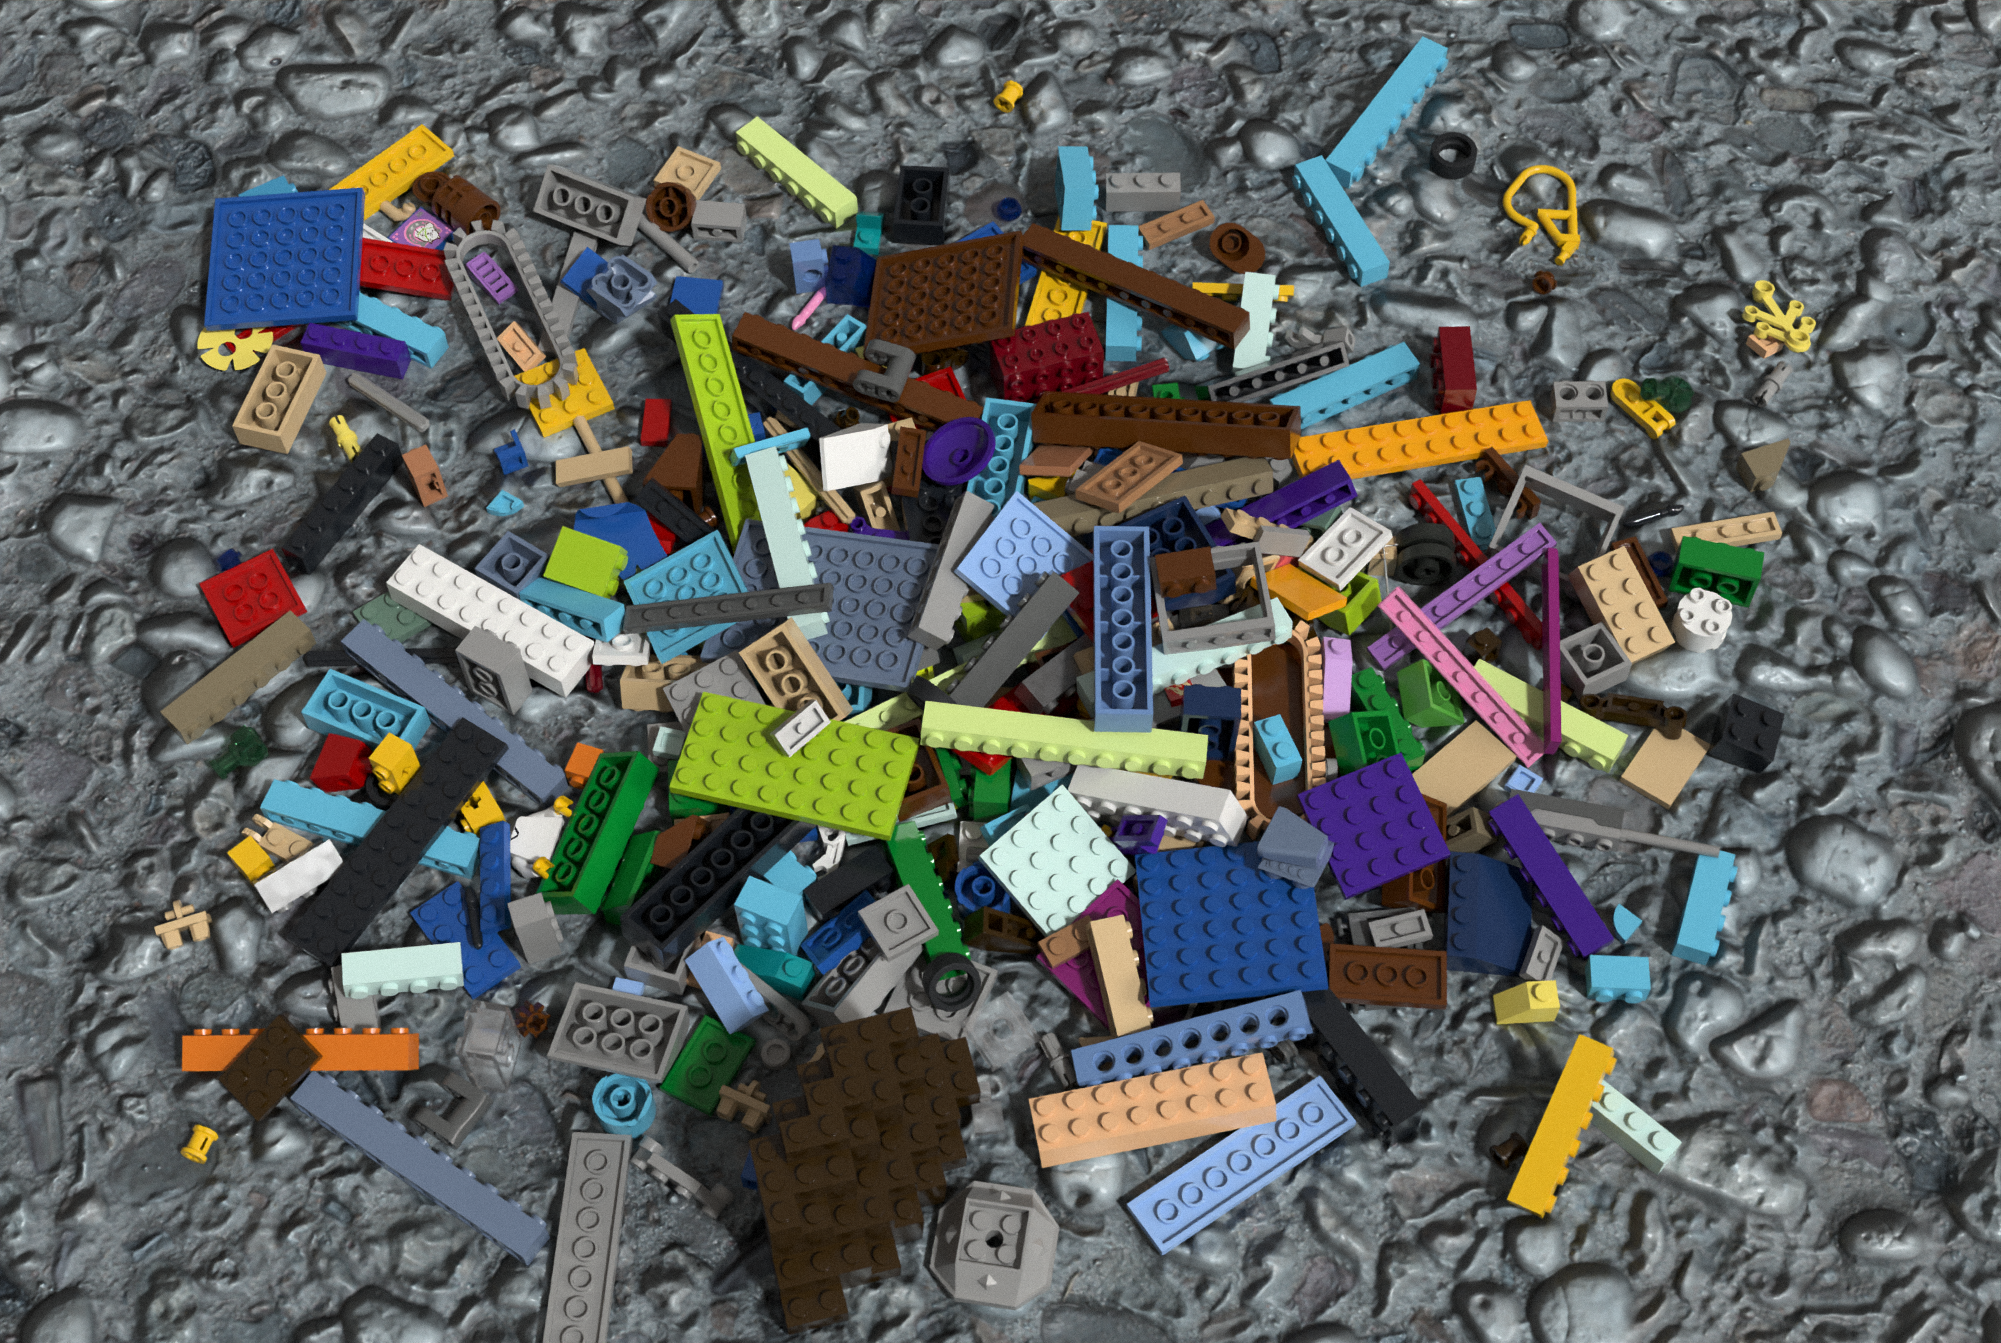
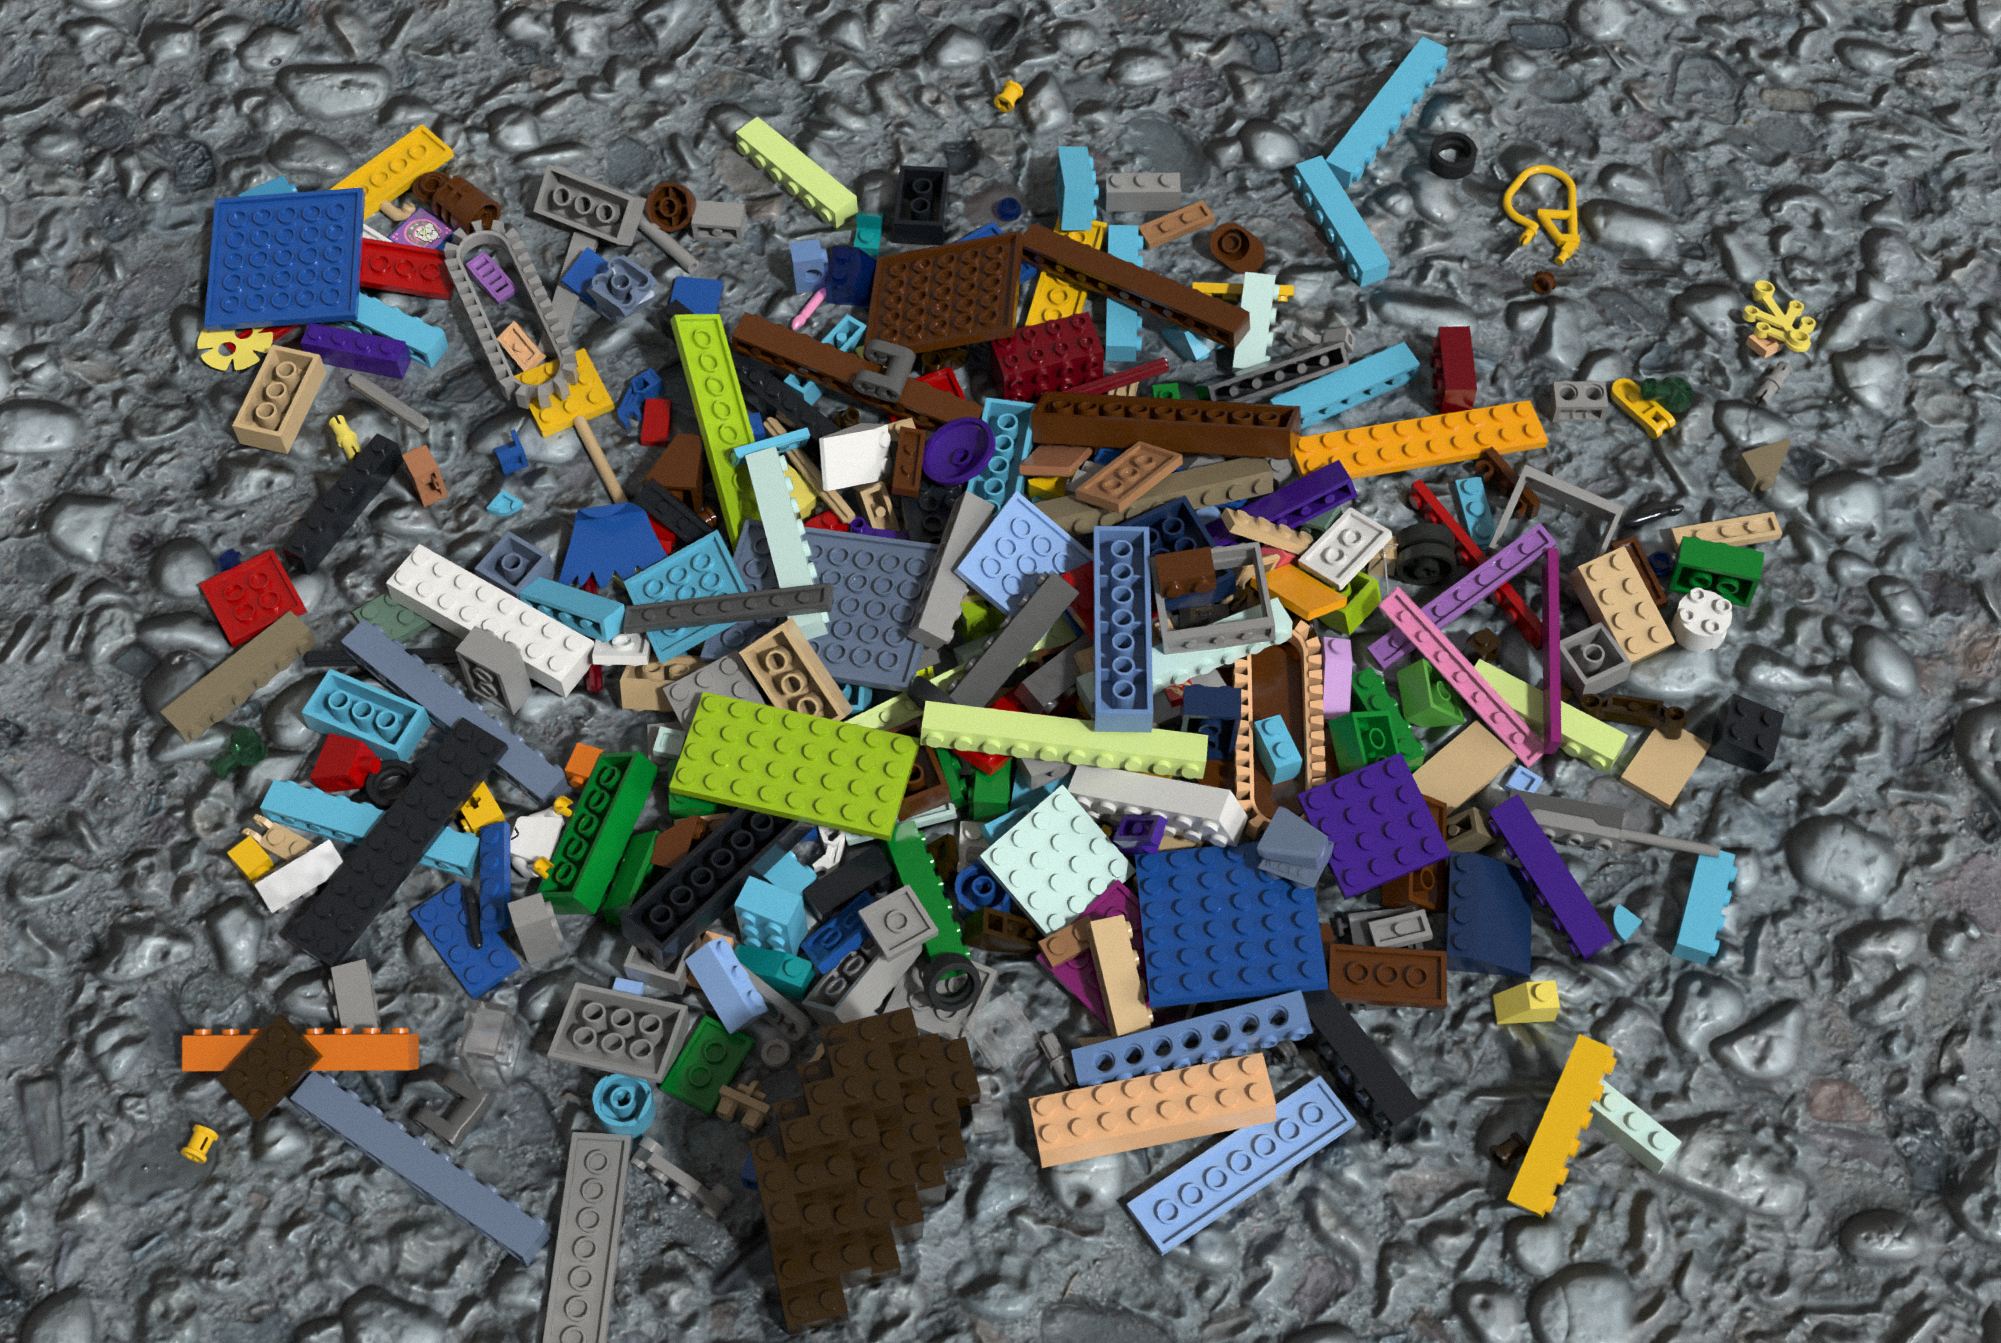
tan hips [154,900,212,950] -> none
light aqua brick [341,942,464,999] -> none
yellow brick [369,732,421,795] -> none
reddish brown gear [512,1000,551,1038] -> none
lime brick [543,526,628,599] -> none
tan tile [556,446,632,487] -> none
tan plate [654,146,721,200] -> none
plate [770,699,831,757] -> none
light grey piece [930,1181,1059,1310] -> none
light grey tile [1252,525,1311,557] -> none
light grey tile [1324,758,1338,783] -> none
light grey plate [1519,925,1564,982] -> none
medium azure brick [1585,955,1651,1003] -> none
none -> blue piece [617,368,665,430]

